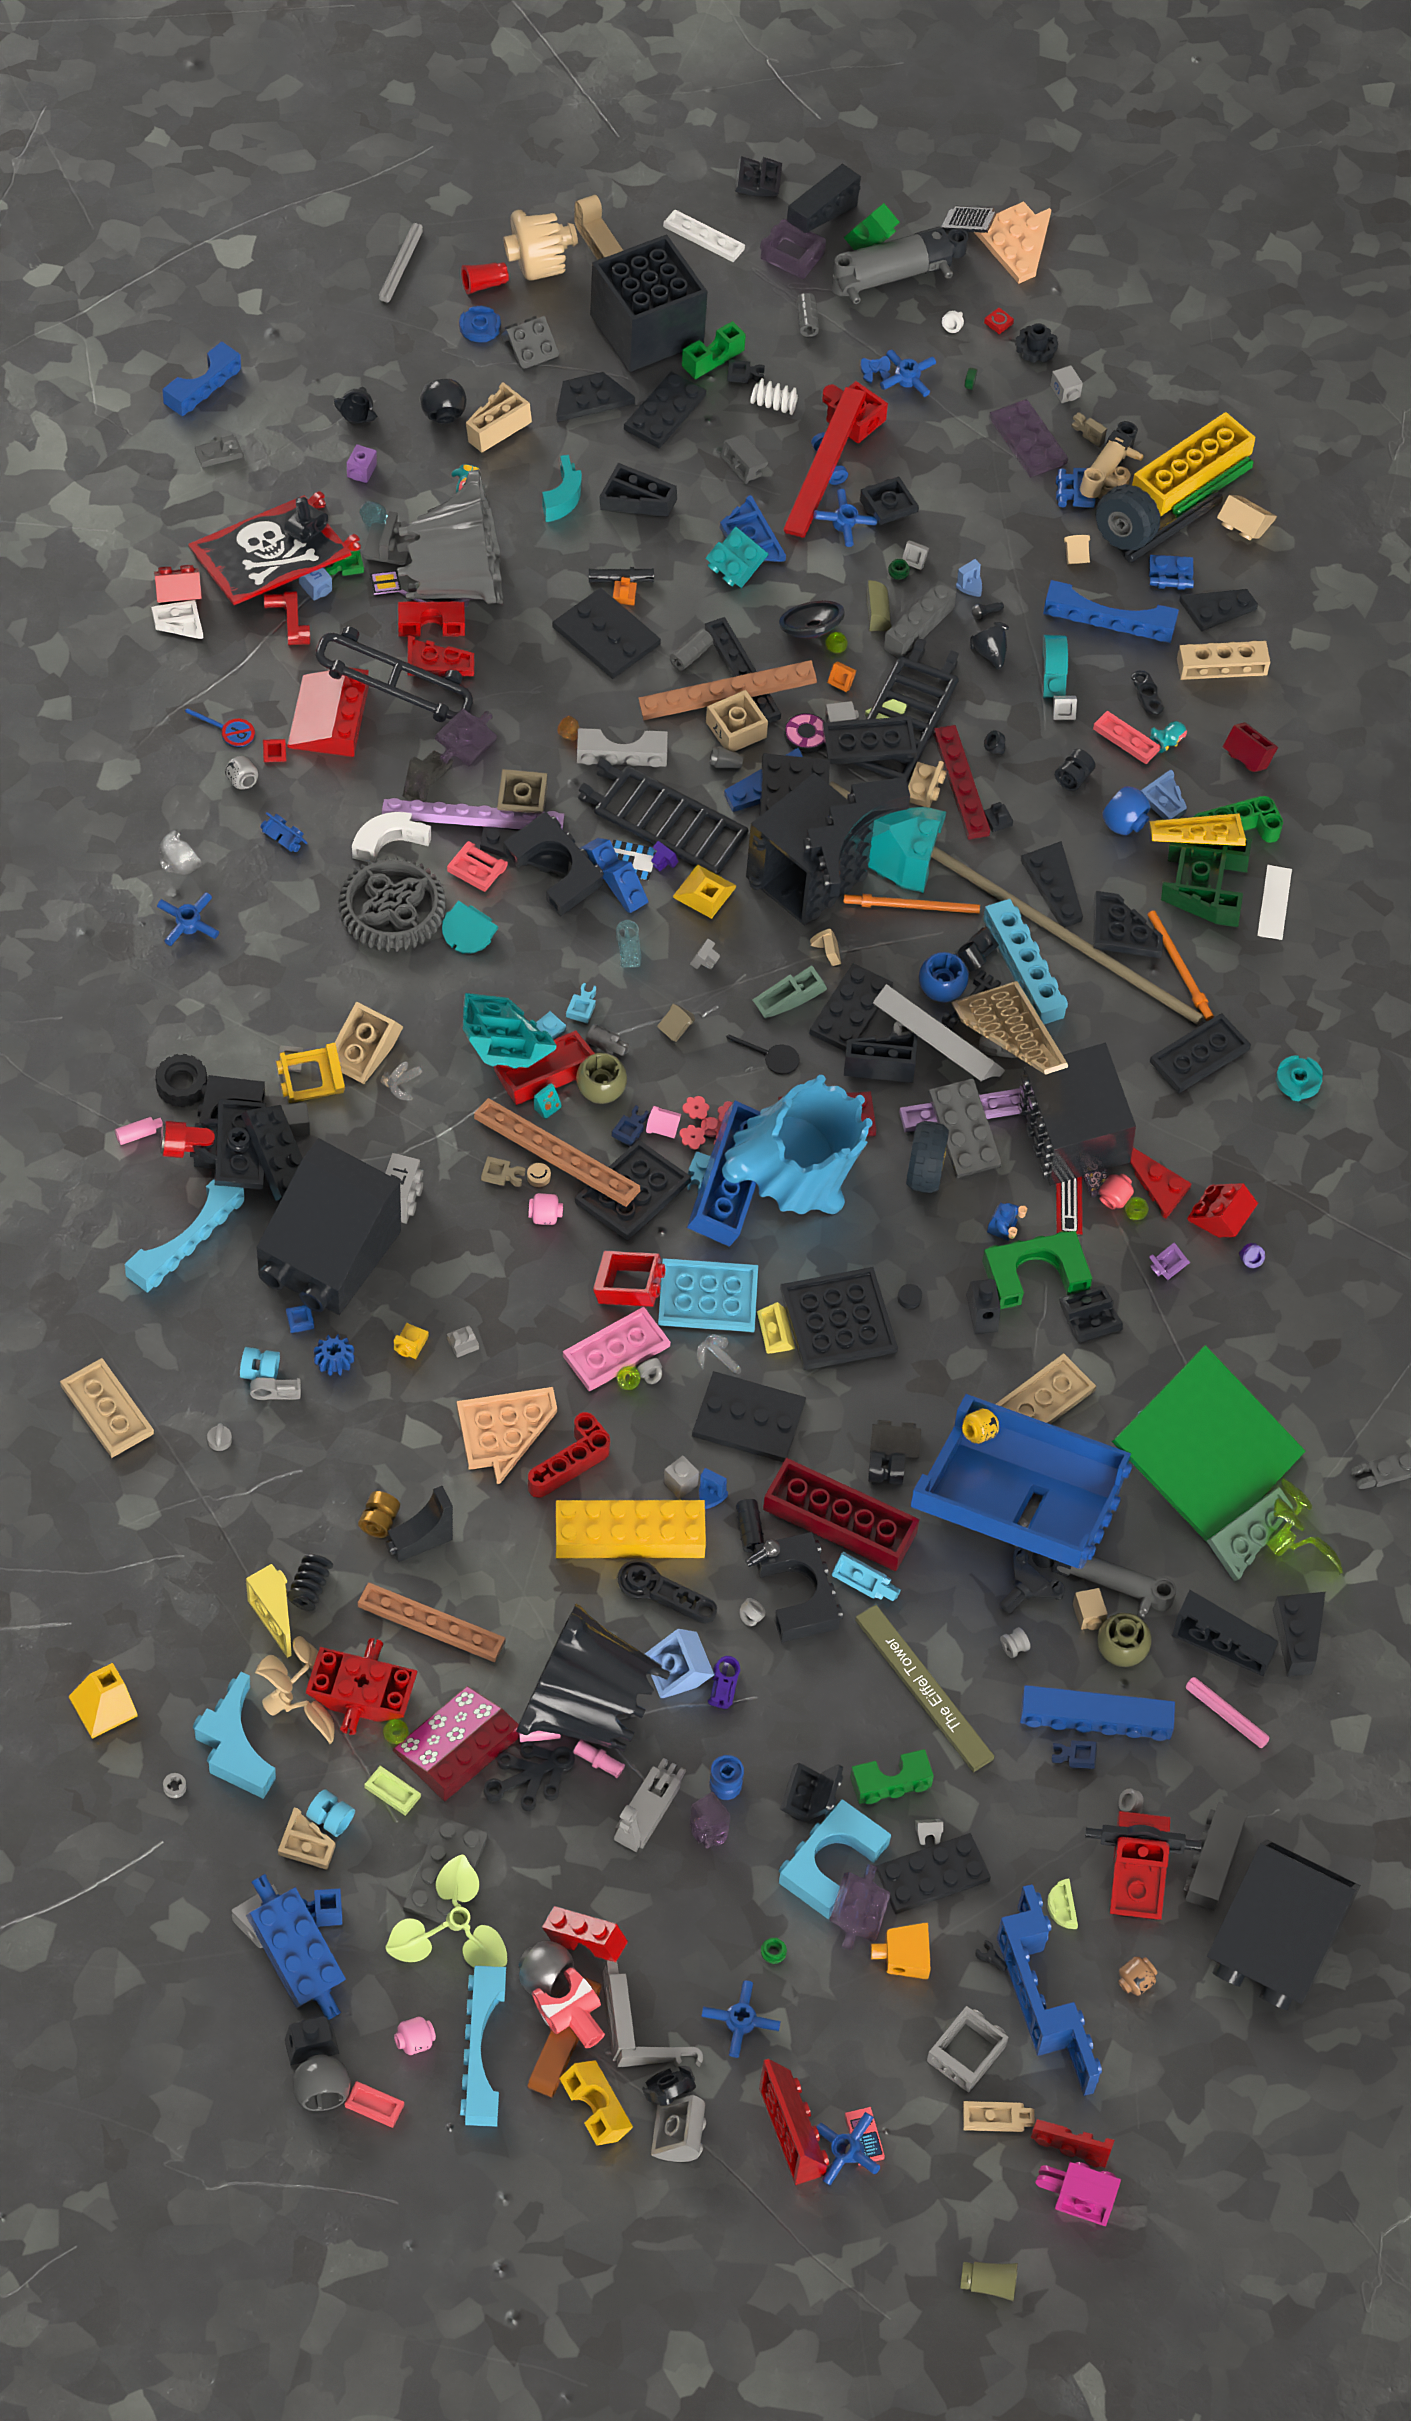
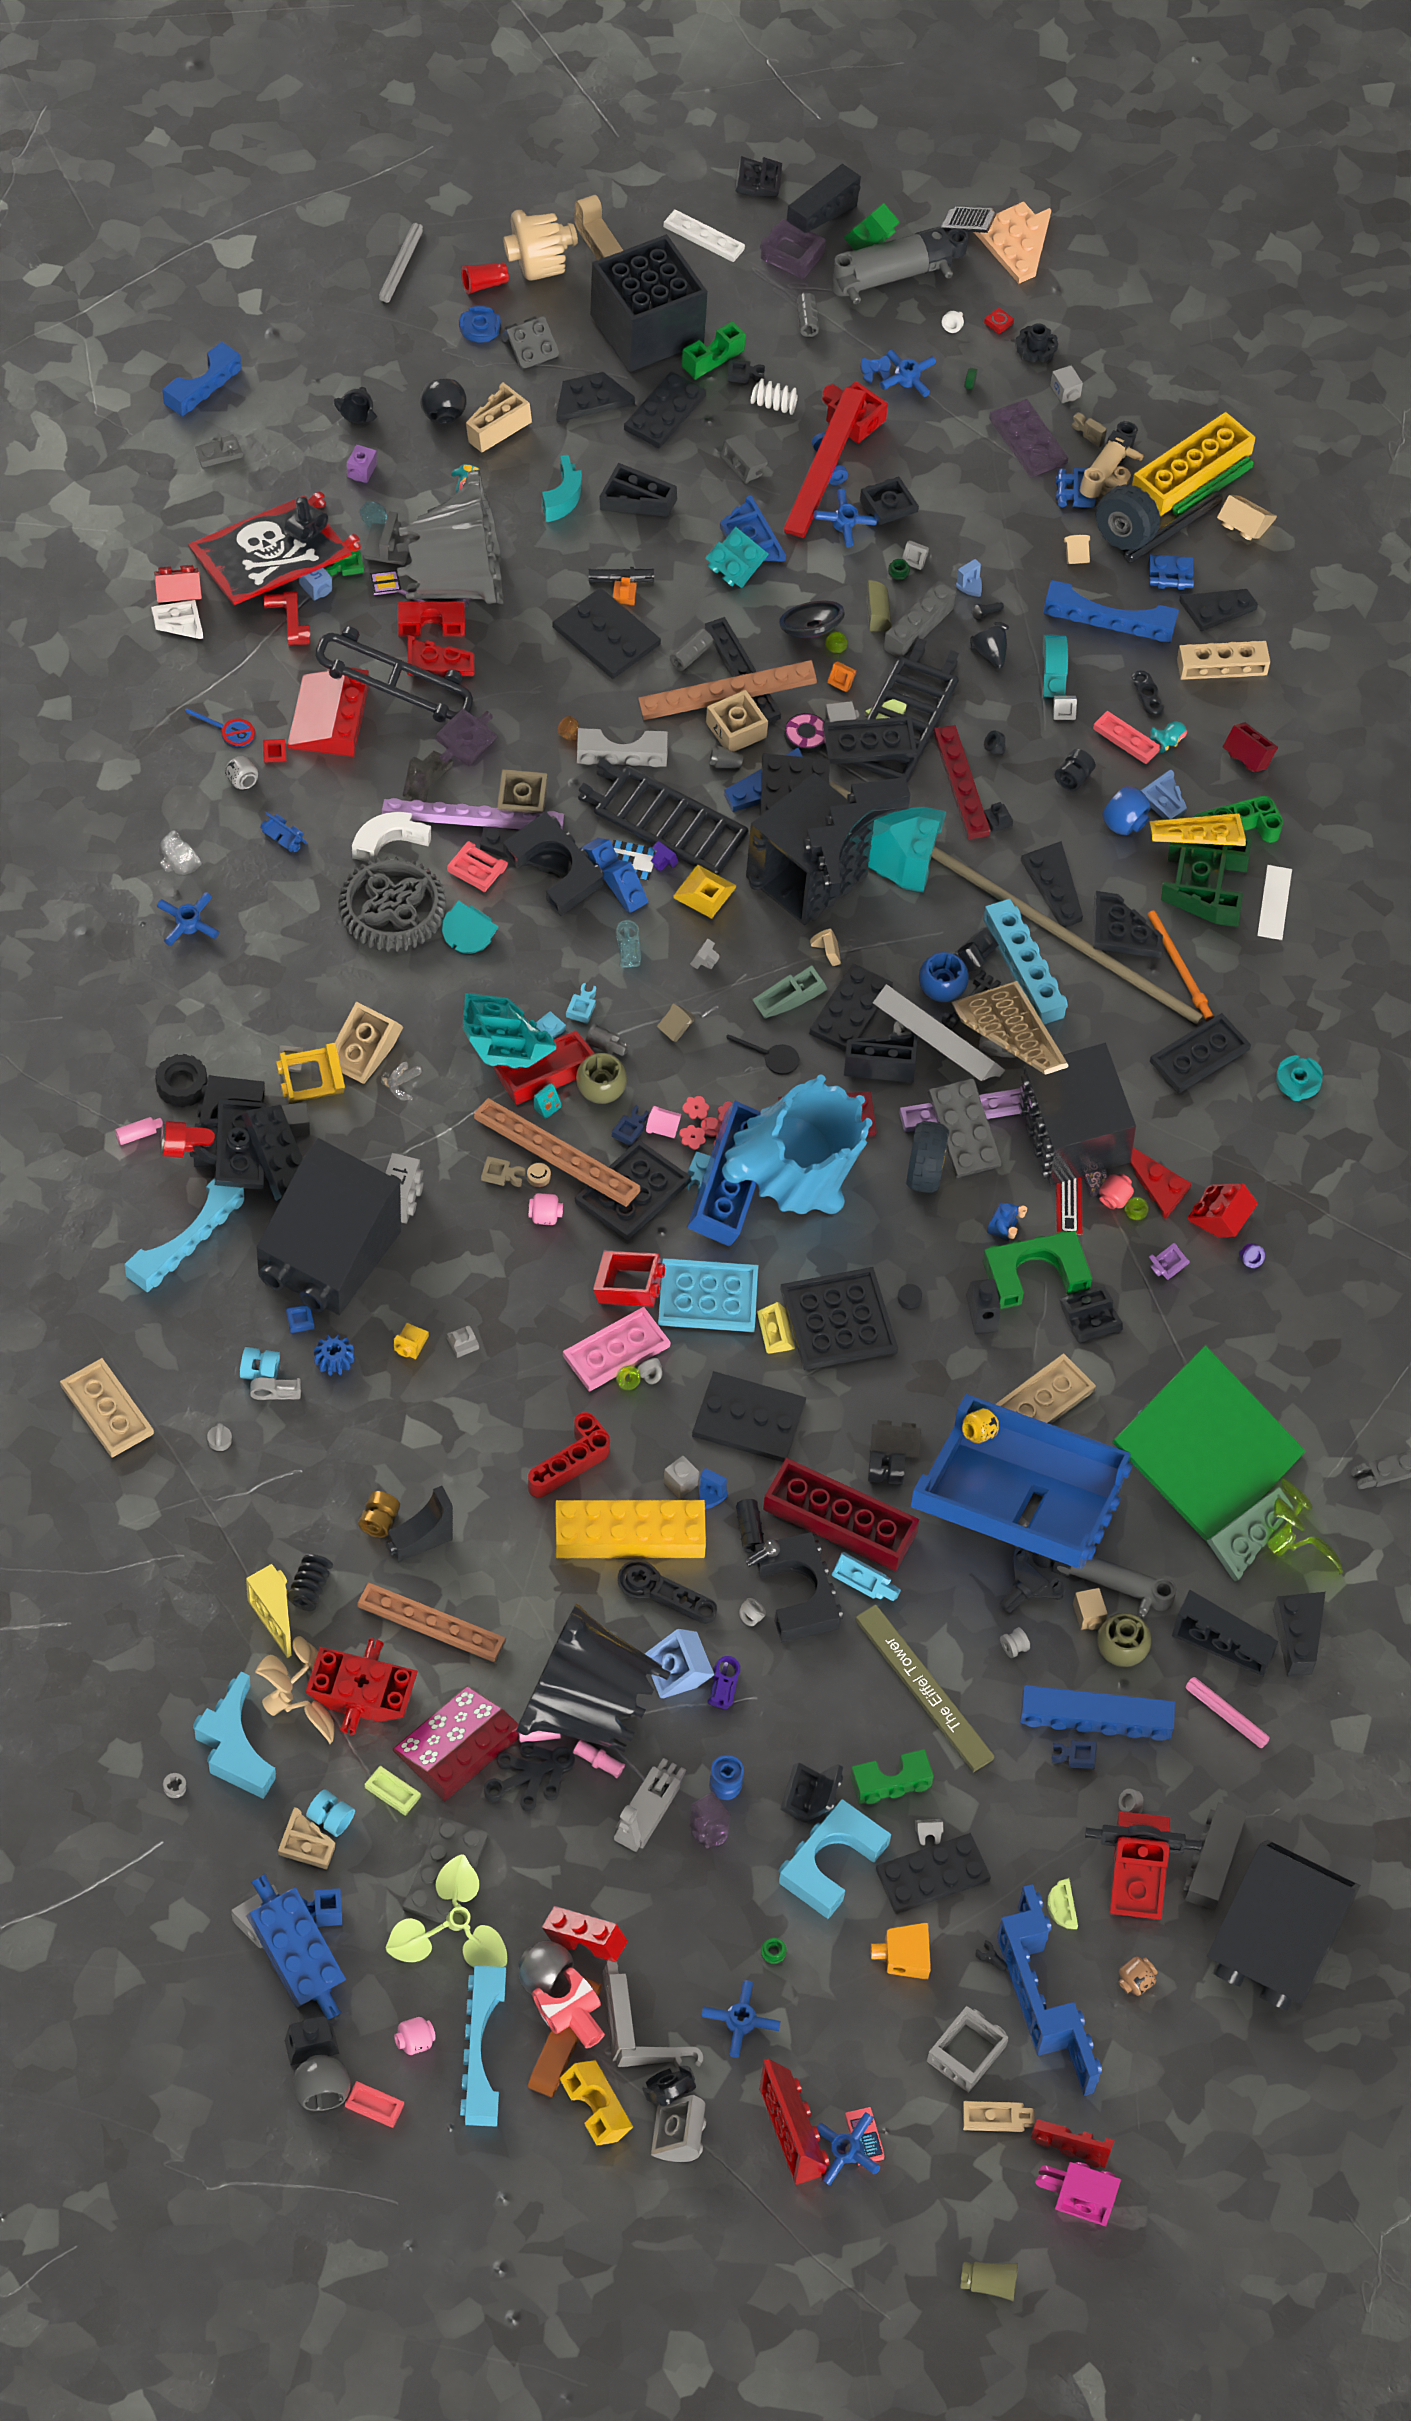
yellow slope [69,1663,137,1739] -> none
clear neon green plate [383,1719,409,1744] -> none
light nougat wing [457,1387,557,1484] -> none
clear piece [697,1334,741,1374] -> none
clear purple plate [829,1864,891,1950] -> none
orange bar [843,893,980,914] -> none
tan bracket [908,761,946,808] -> none

